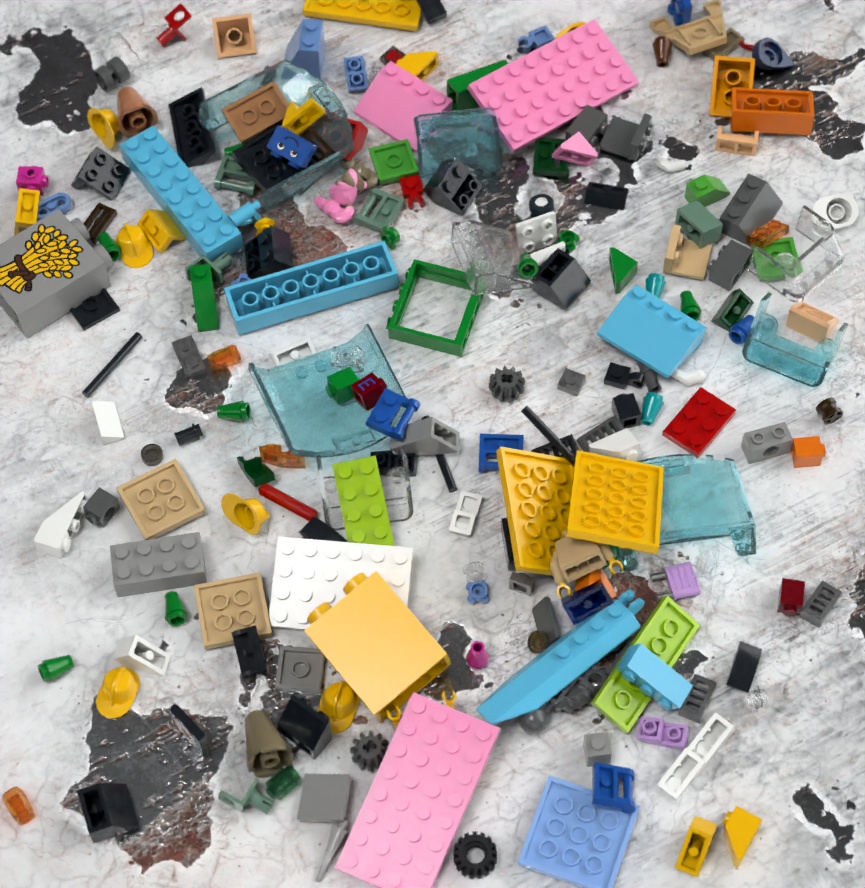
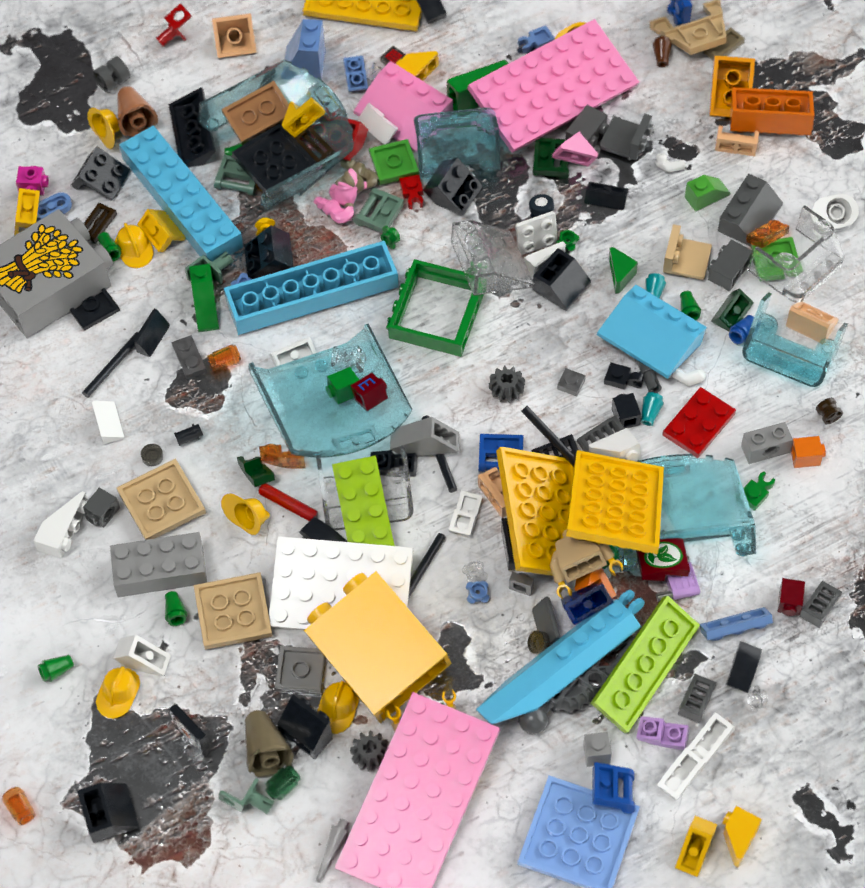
green cone [217,400,250,422] -> none
medium azure plant [228,200,262,227] -> none
black hinge [231,625,267,677] -> none
blue brick [266,125,318,169] -> none
light grey tile [297,774,352,823] -> none
blue plate [366,388,420,440] -> none
black tyre [453,831,497,879] -> none
dark pink cone [466,641,489,669] -> none
green cone [517,253,539,278] -> none
medium azure brick [616,643,693,710] -> none
sand green brick [675,200,723,248] -> none
dark blue piece [739,37,794,70] -> none
none -> black slope [134,308,170,357]
none -> white slope [357,103,398,145]
none -> black bar [409,533,446,598]
none -> light nougat hinge [478,467,507,518]
none -> slope [636,538,690,581]
none -> medium blue plate [700,607,773,641]
none -> green plate [737,471,775,511]

